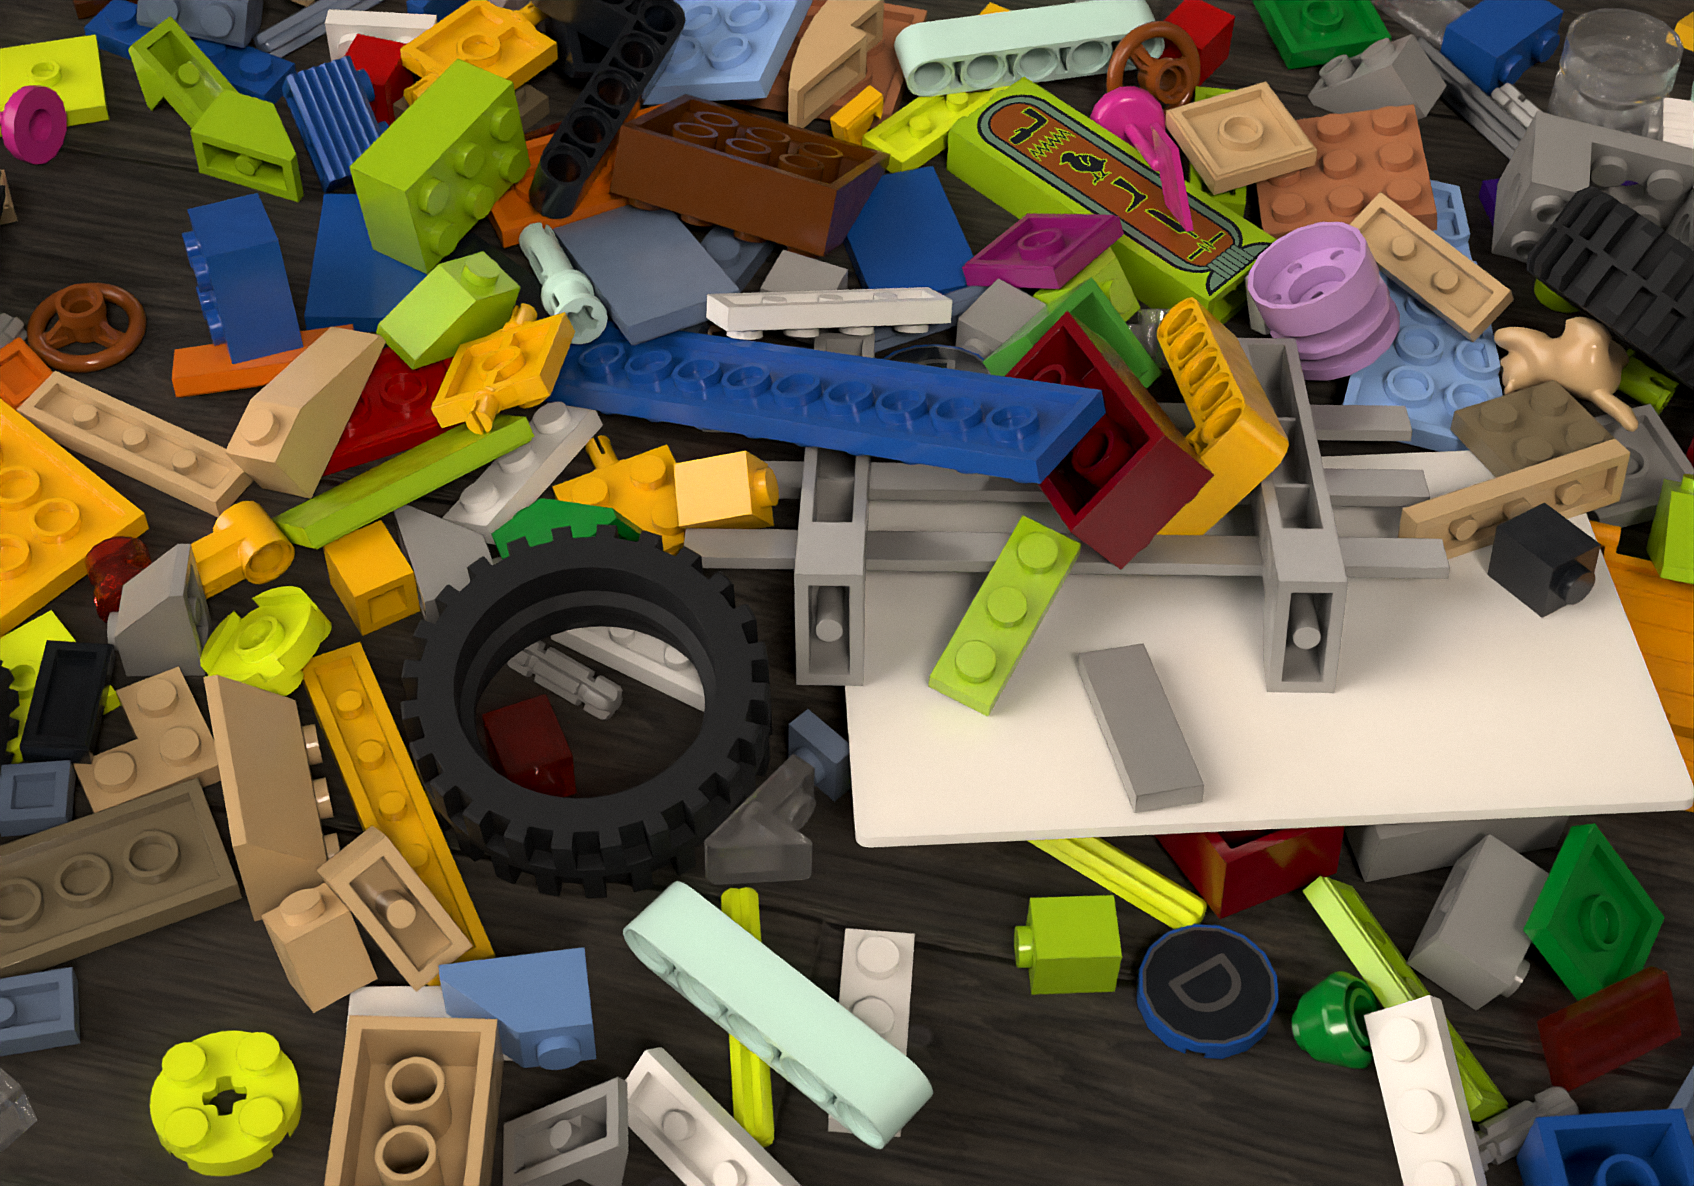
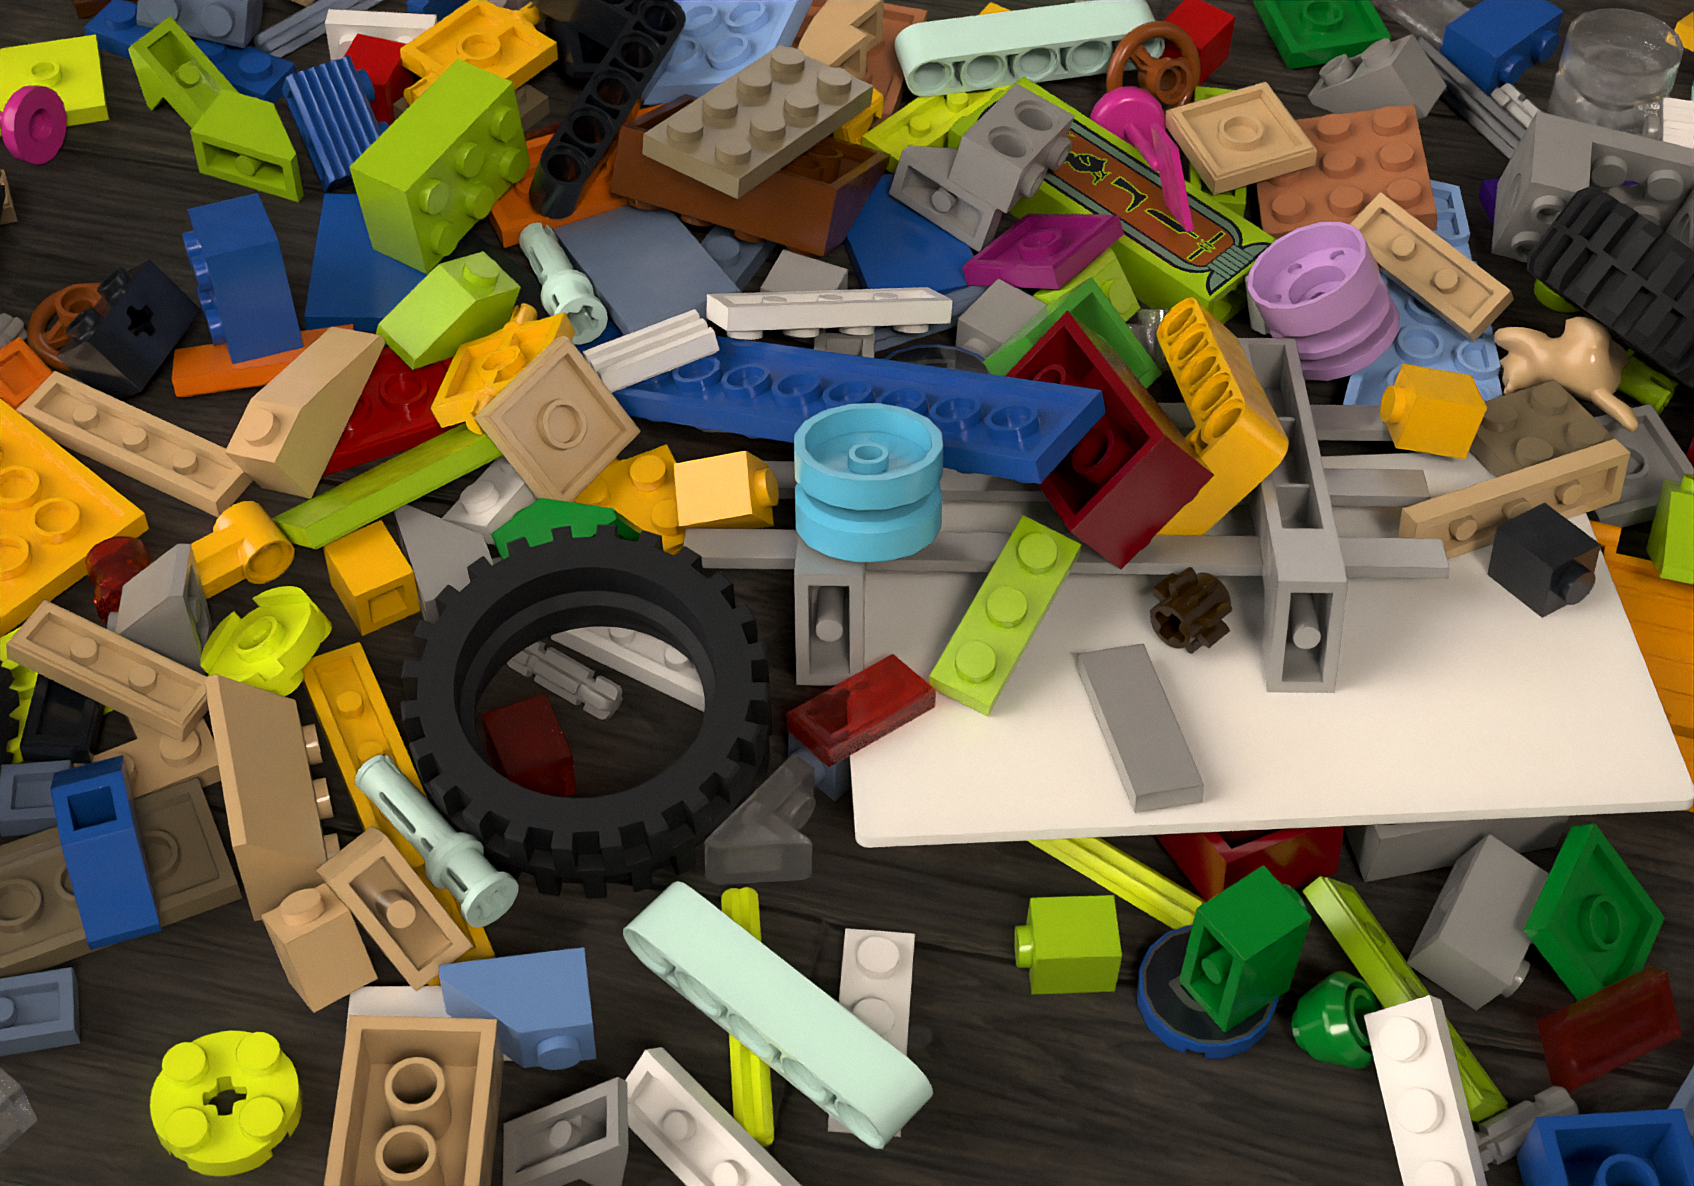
none -> tan tile [6,600,209,743]
none -> blue slope [50,755,162,950]
none -> black brick [56,260,201,401]
none -> light aqua pin [355,755,519,928]
none -> tan tile [474,335,641,502]
none -> white tile [583,309,719,393]
none -> dark tan plate [642,45,873,199]
none -> clear red tile [786,654,936,767]
none -> medium azure wheel [794,403,943,562]
none -> light grey slope [889,145,1003,252]
none -> light grey brick [948,83,1074,214]
none -> dark brown gear [1149,567,1233,654]
none -> green brick [1179,865,1312,1033]
none -> yellow brick [1380,363,1487,459]

